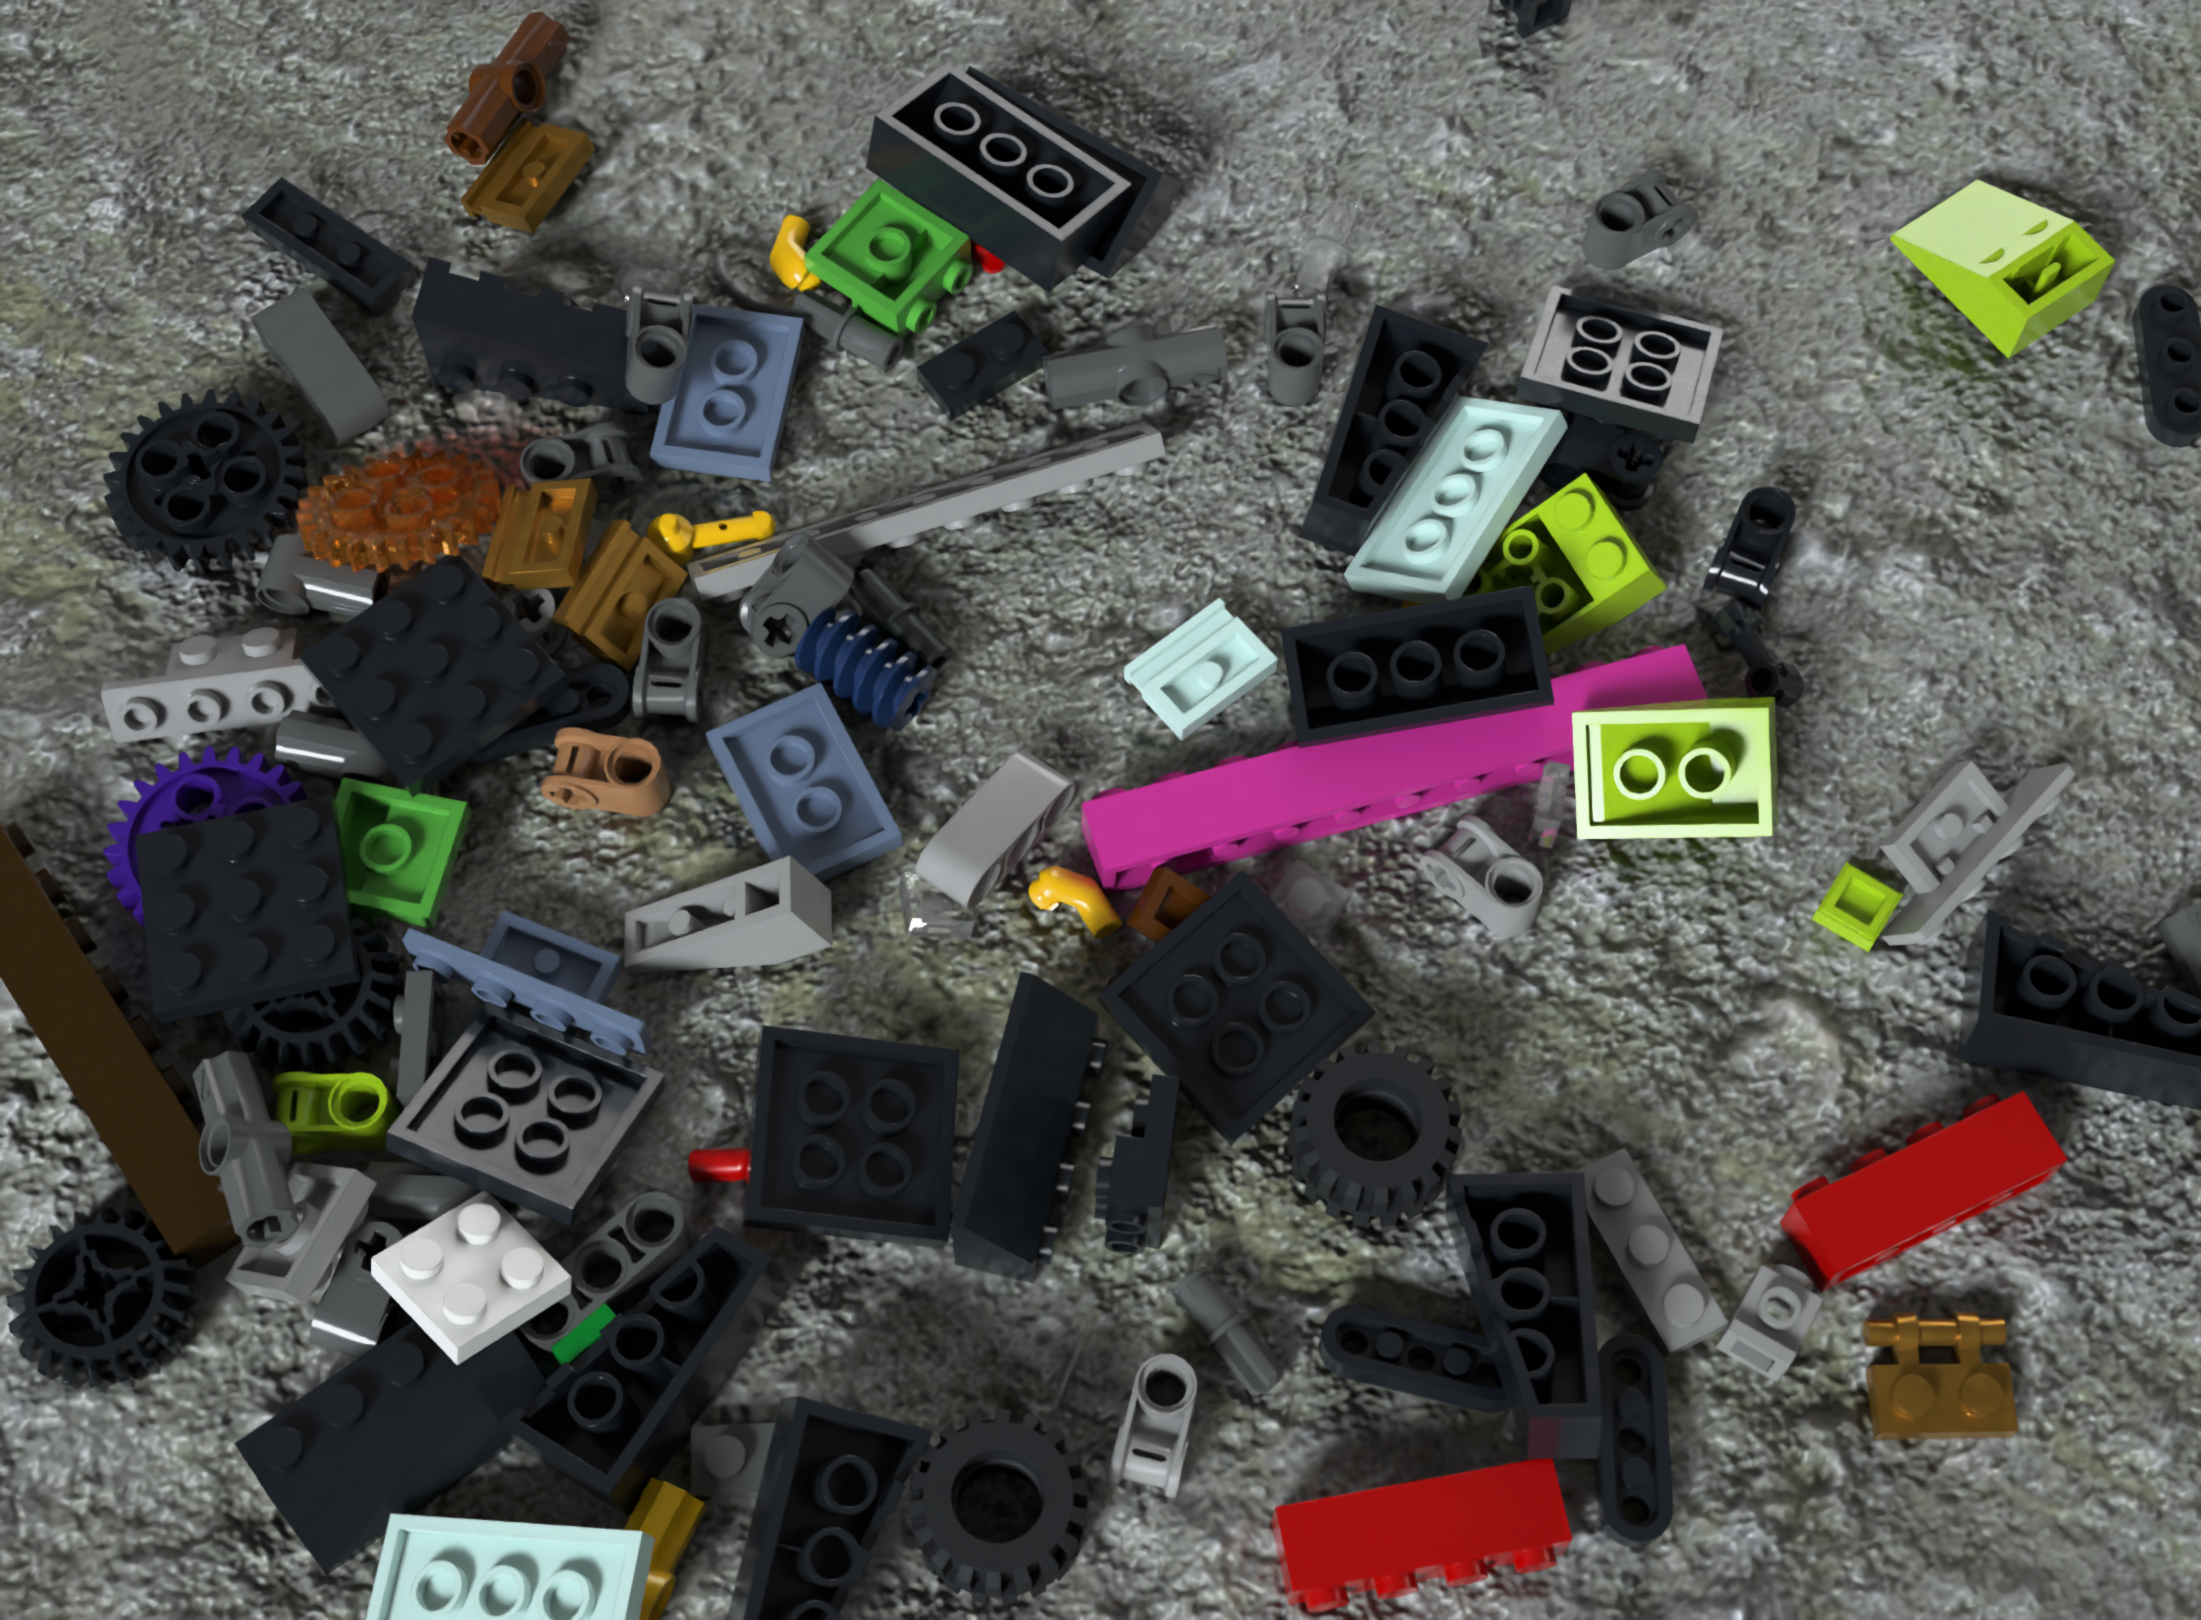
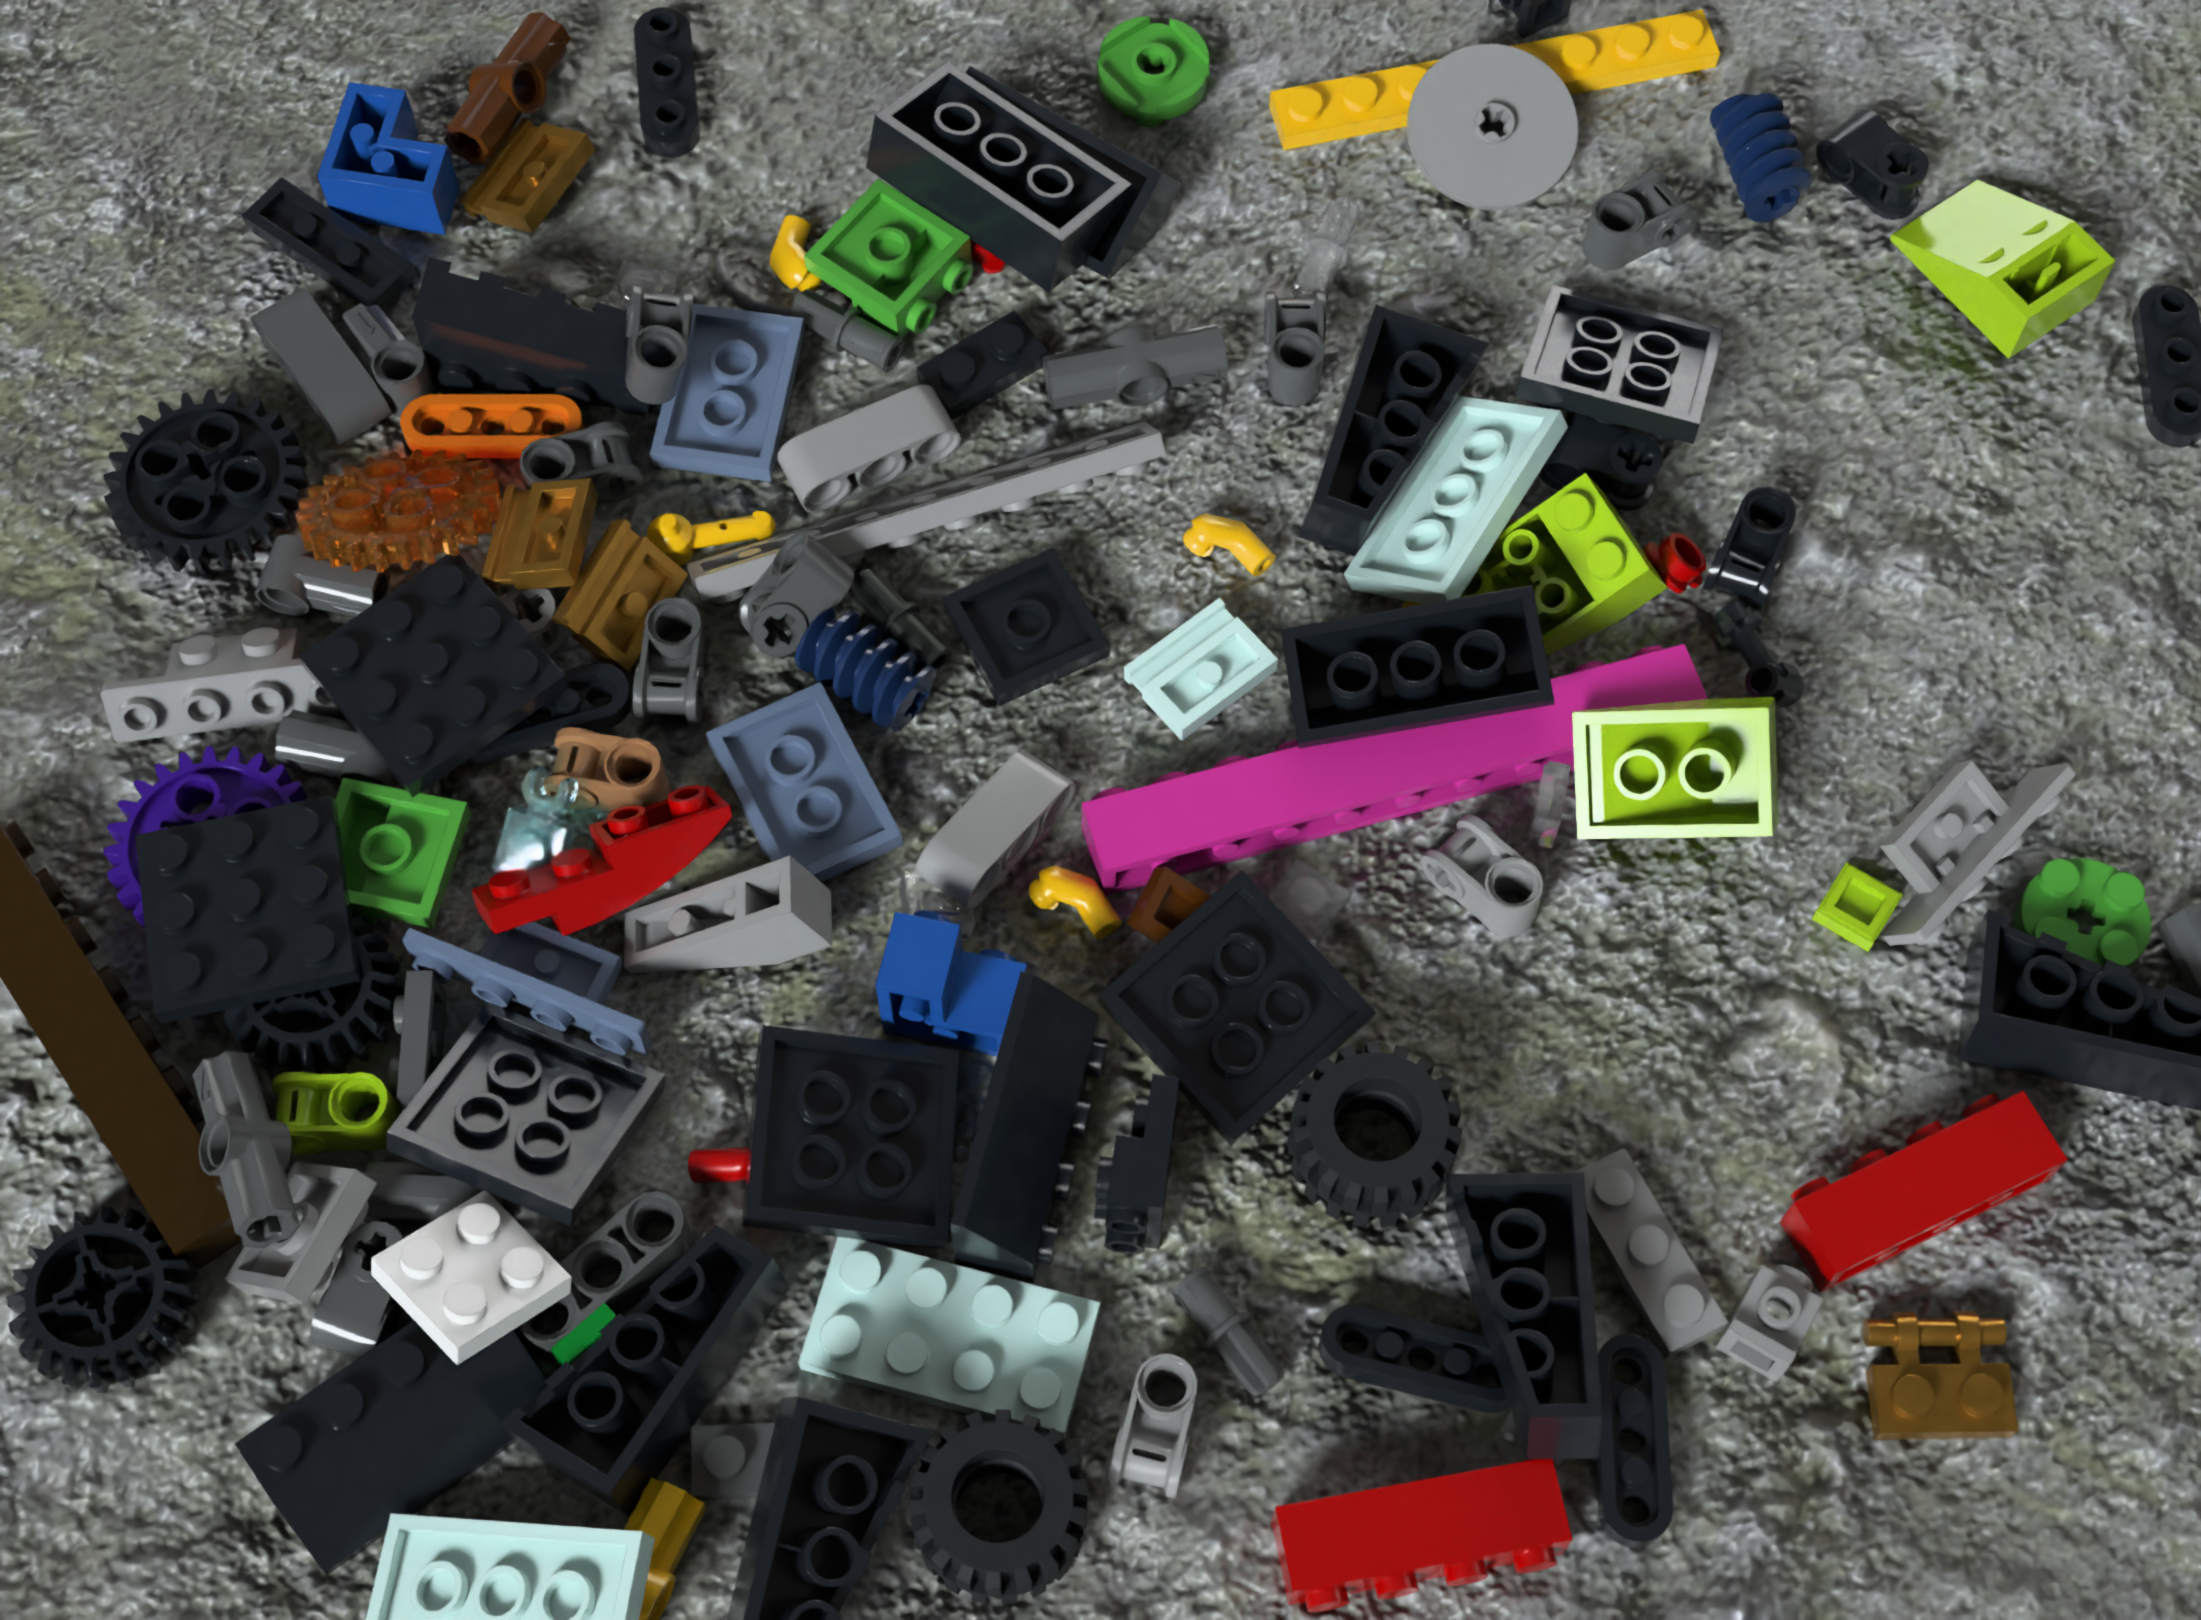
none -> blue brick [317,82,460,235]
none -> dark grey piece [336,303,438,418]
none -> orange plate [400,394,585,458]
none -> red slope [471,785,732,937]
none -> clear light blue plate [492,767,578,872]
none -> black plate [634,7,700,158]
none -> light grey beam [777,385,961,513]
none -> light aqua plate [798,1237,1100,1440]
none -> blue brick [876,910,1027,1057]
none -> black plate [943,548,1110,706]
none -> bright green plate [1097,16,1210,128]
none -> yellow arm [1183,513,1276,577]
none -> yellow plate [1269,9,1720,150]
none -> light grey piece [1407,44,1578,211]
none -> red plate [1644,533,1706,594]
none -> dark blue piece [1709,93,1813,222]
none -> black piece [1816,109,1929,220]
none -> bright green plate [2015,858,2151,968]

